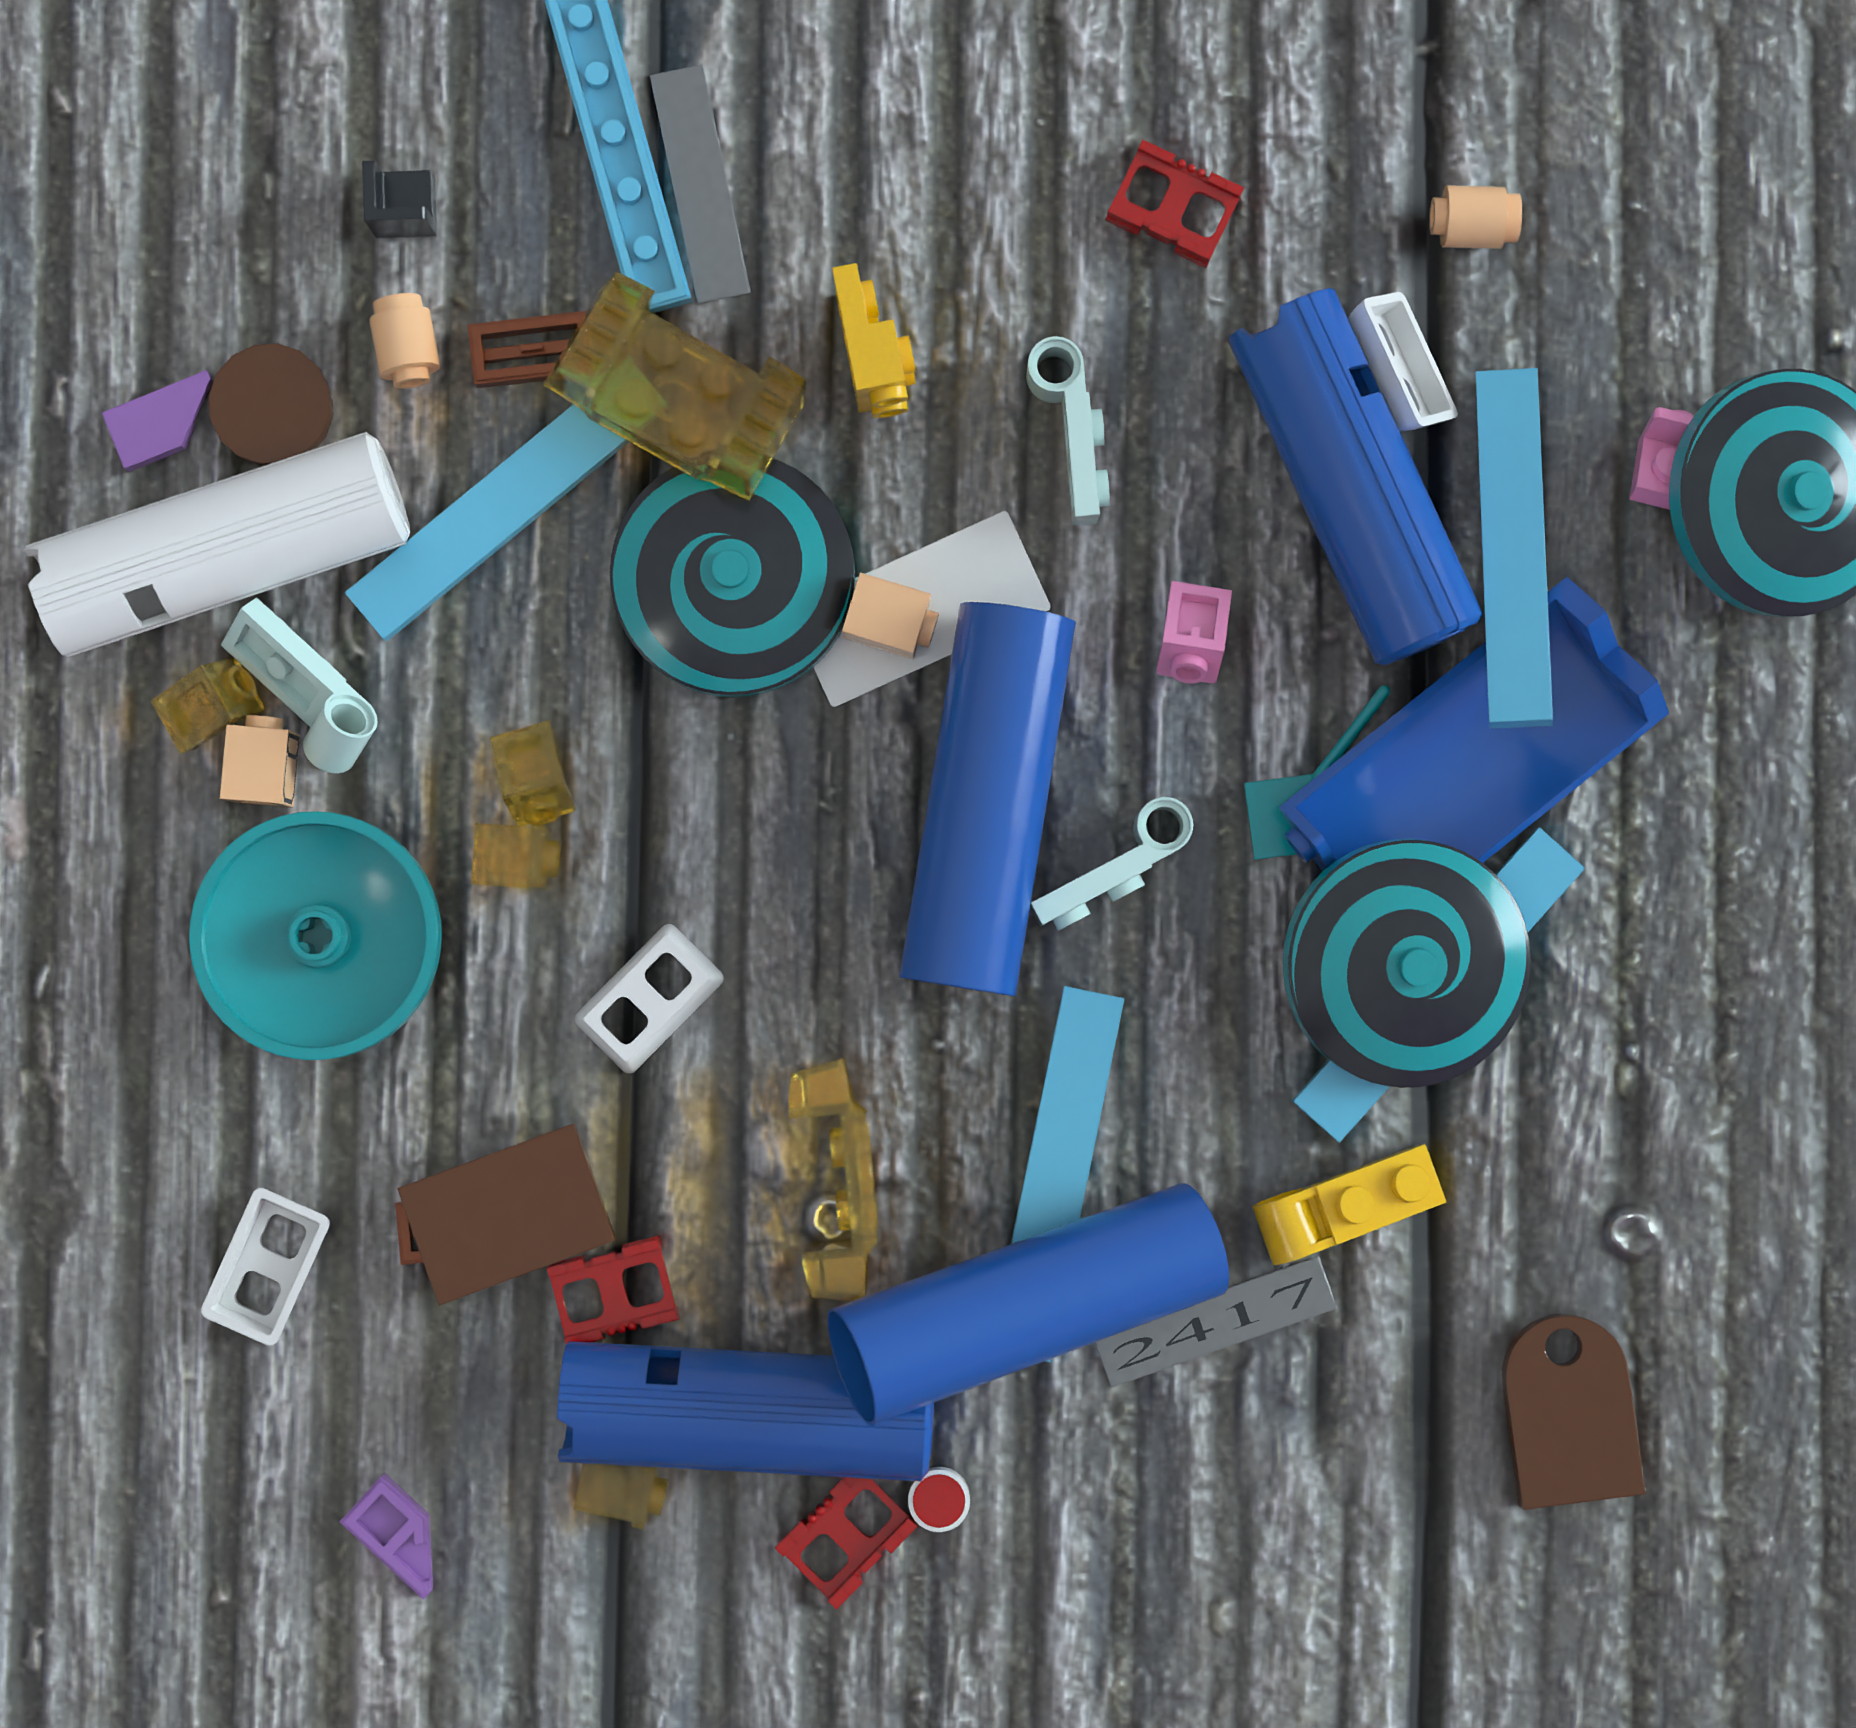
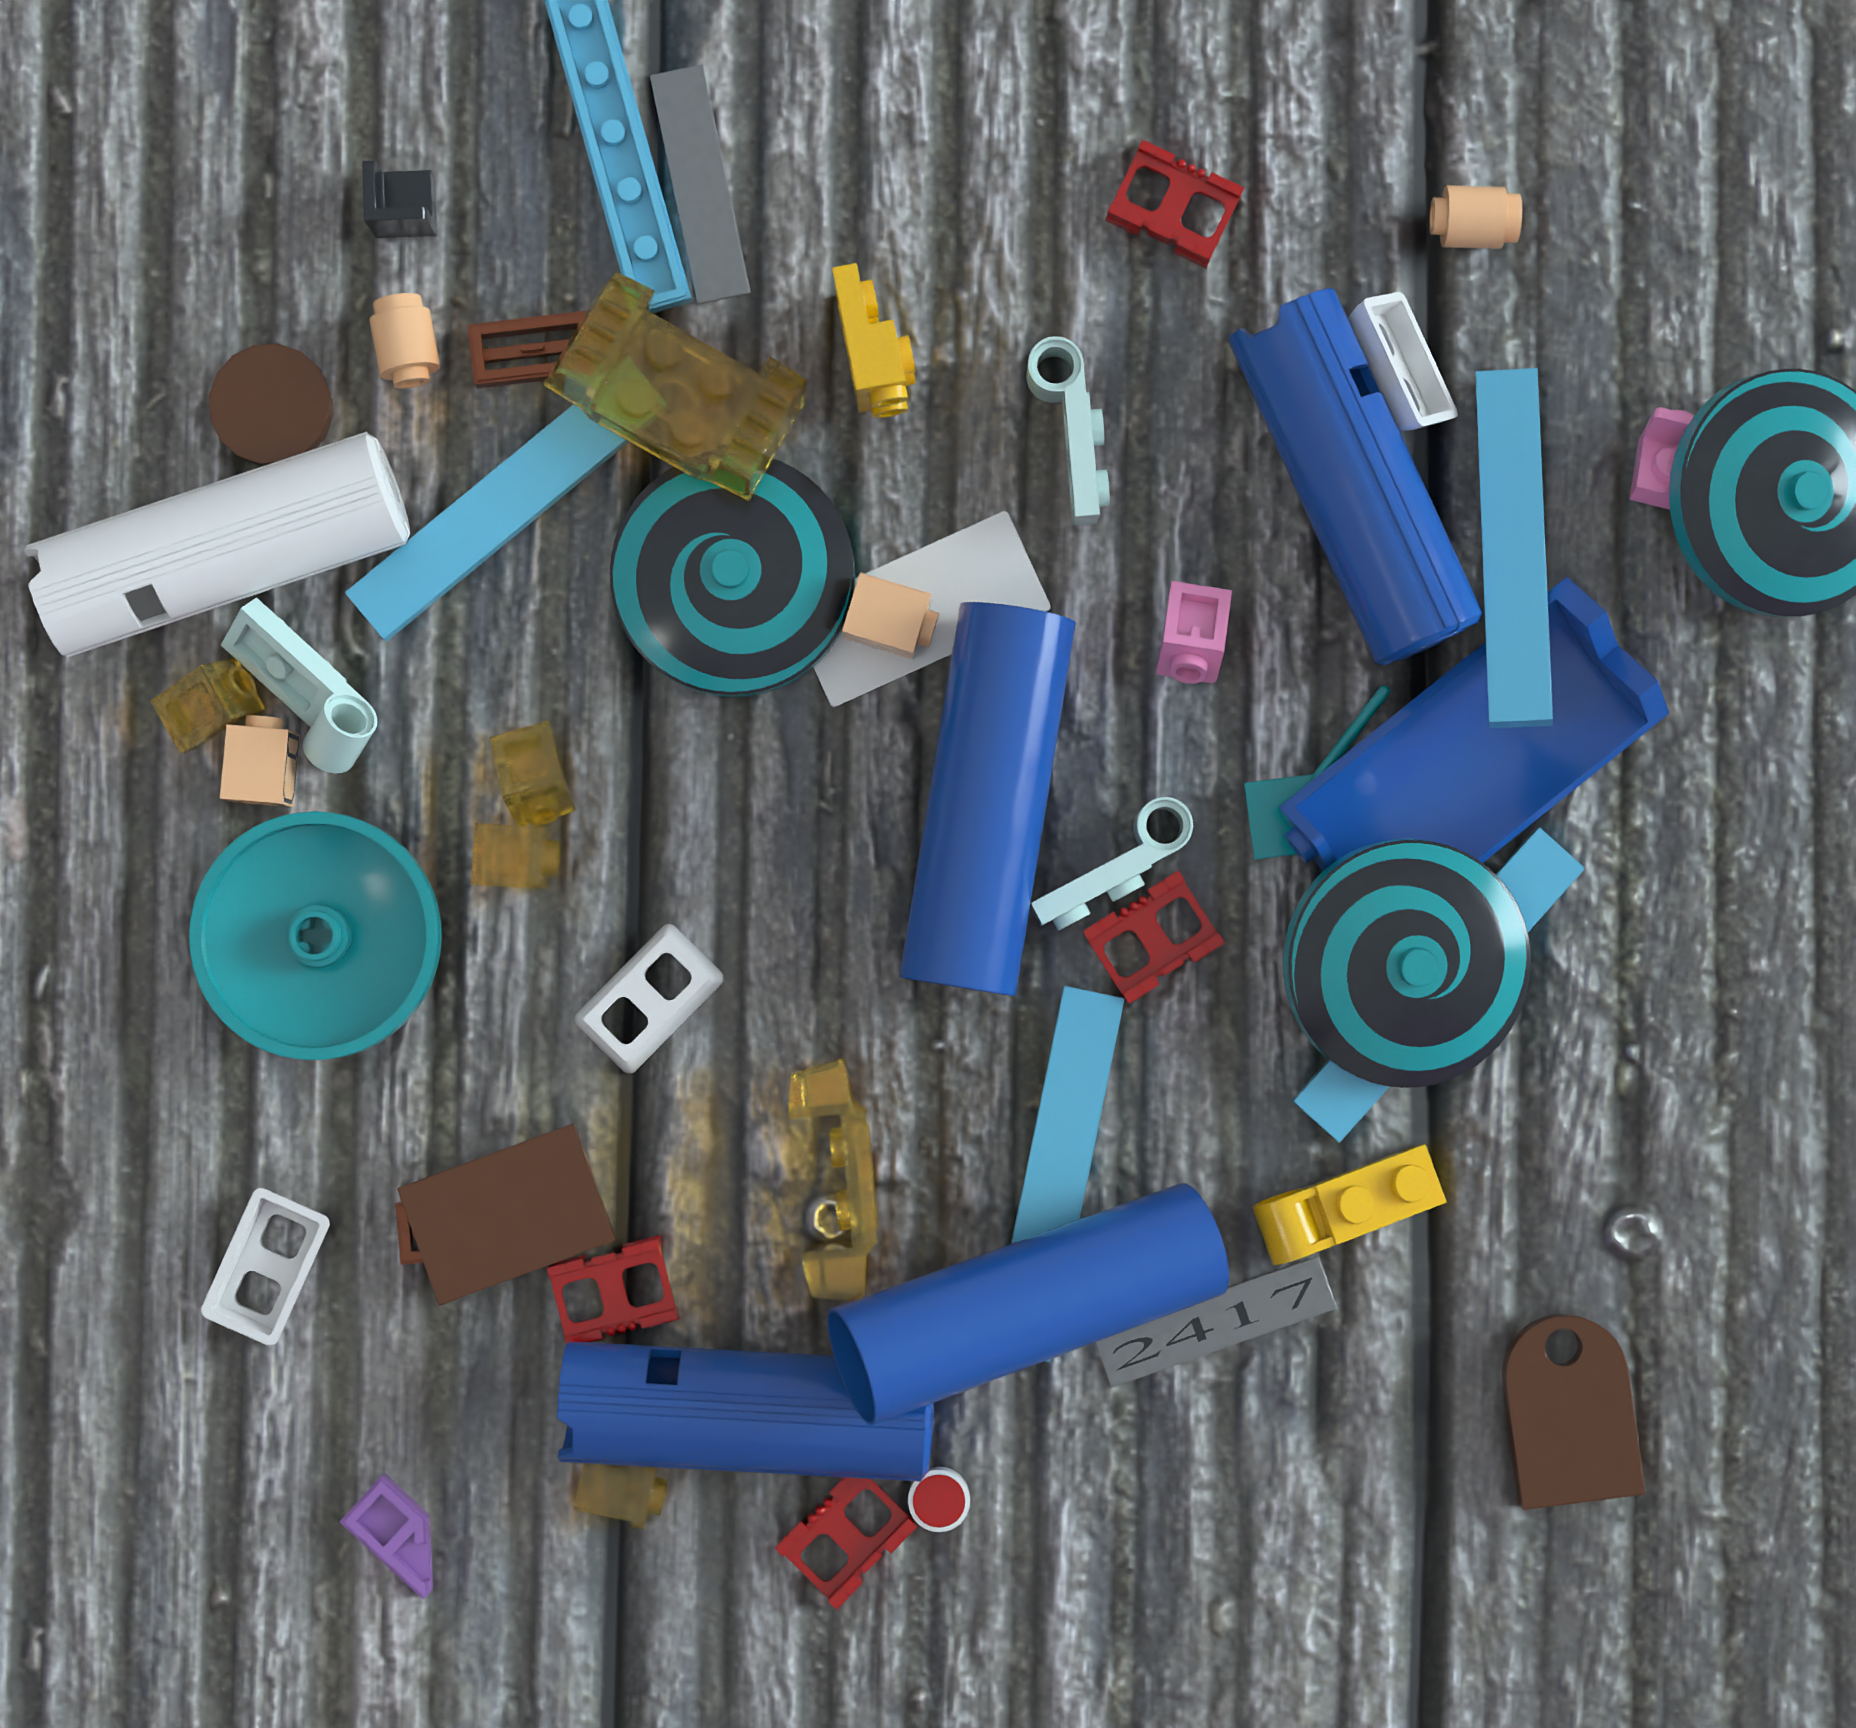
medium lavender tile [102,370,214,472] -> none
none -> red piece [1082,870,1225,1004]

